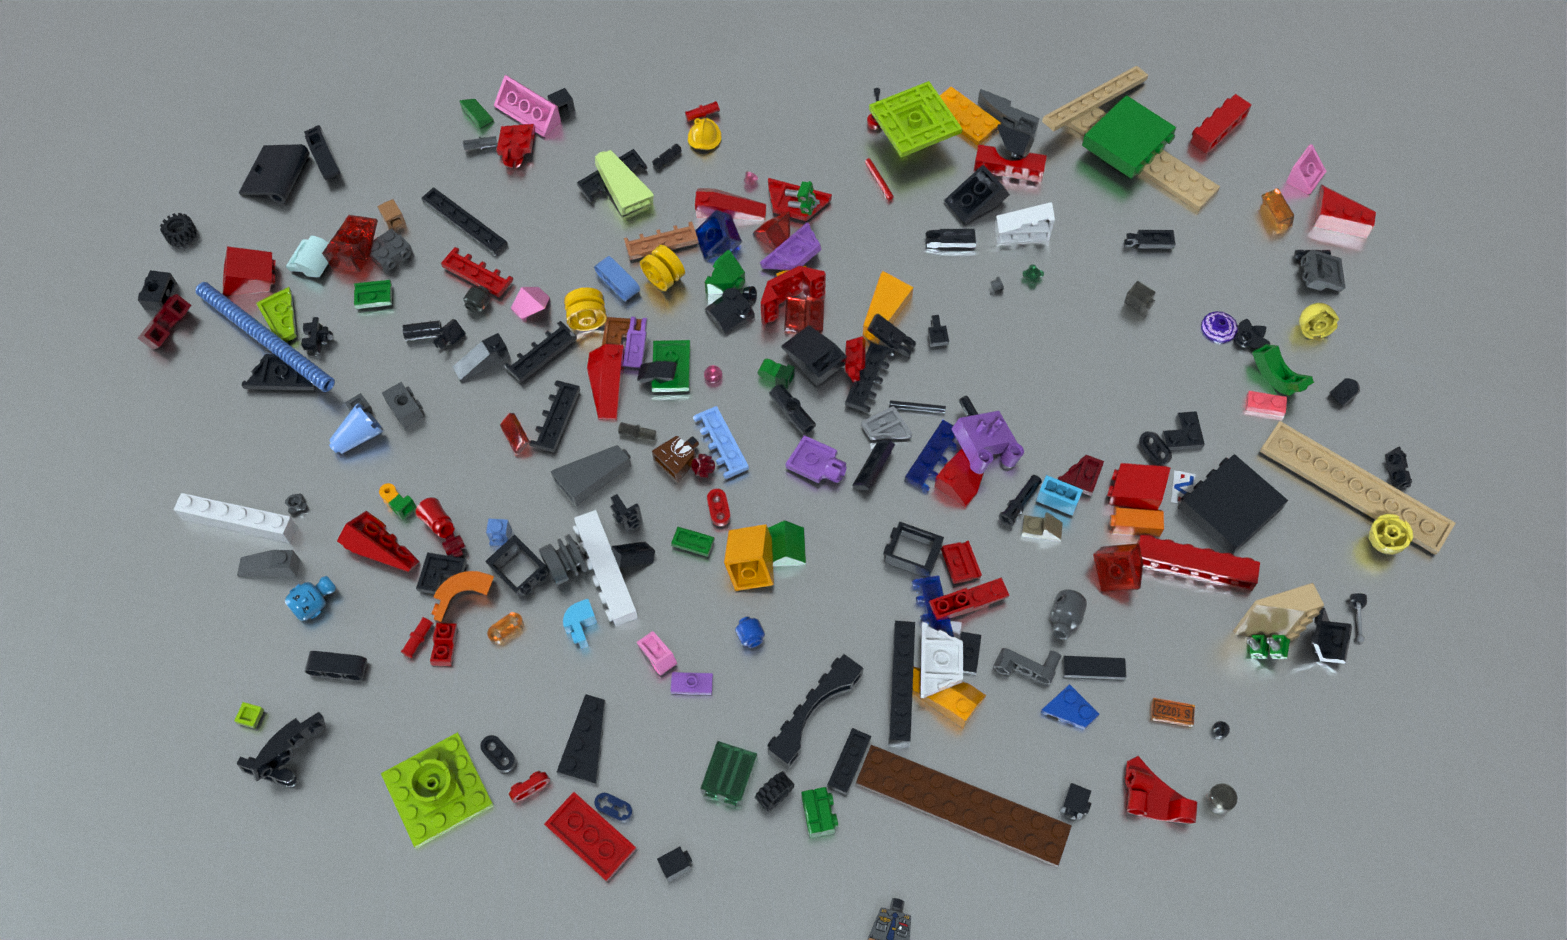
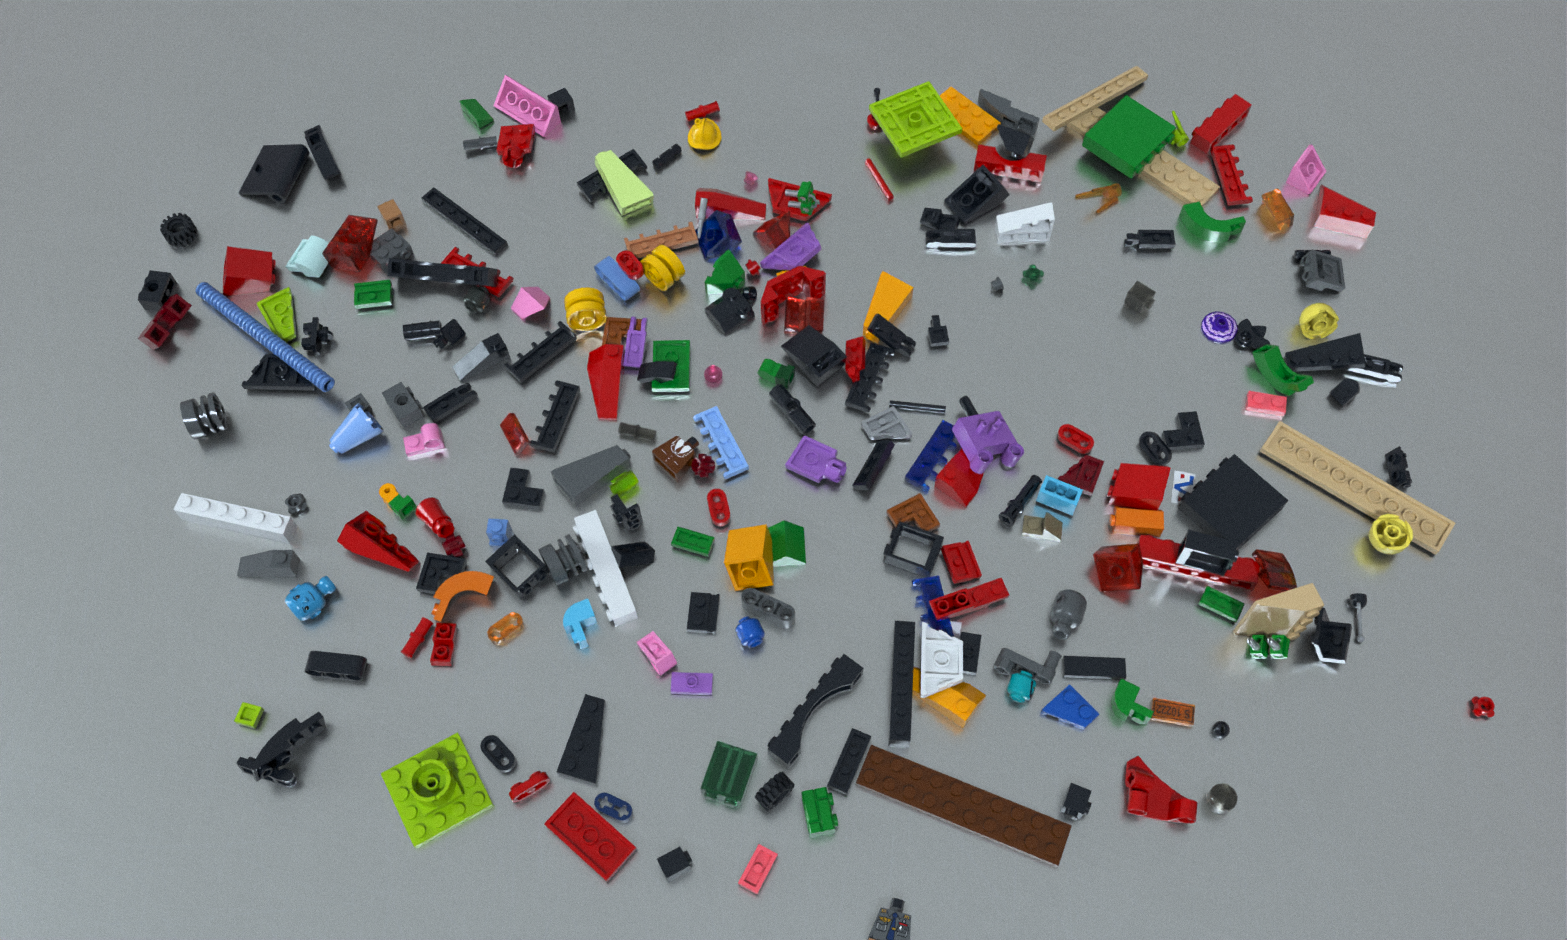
none -> dark grey wheel [180,392,228,439]
none -> black arch [387,258,498,287]
none -> bright pink plate [403,423,445,457]
none -> black hinge [423,382,478,423]
none -> black plate [502,468,545,510]
none -> clear neon green brick [609,470,639,497]
none -> red plate [616,250,644,280]
none -> black plate [687,592,720,634]
none -> light grey piece [697,198,708,238]
none -> coral plate [738,844,778,895]
none -> dark grey beam [741,588,795,629]
none -> red plate [745,259,761,276]
none -> dark orange plate [886,493,940,532]
none -> black slope [920,208,960,230]
none -> teal head [1006,671,1037,703]
none -> red plate [1057,424,1094,454]
none -> clear orange plant [1075,183,1122,214]
none -> green brick [1111,679,1154,725]
none -> lime plant [1171,110,1189,147]
none -> black window [1176,529,1239,576]
none -> green arch [1179,201,1246,242]
none -> green plate [1198,586,1245,622]
none -> red hinge [1210,144,1253,206]
none -> clear red slope [1252,549,1297,591]
none -> black wing [1284,333,1366,372]
none -> black hinge [1348,354,1403,382]
none -> red plate [1471,696,1495,718]

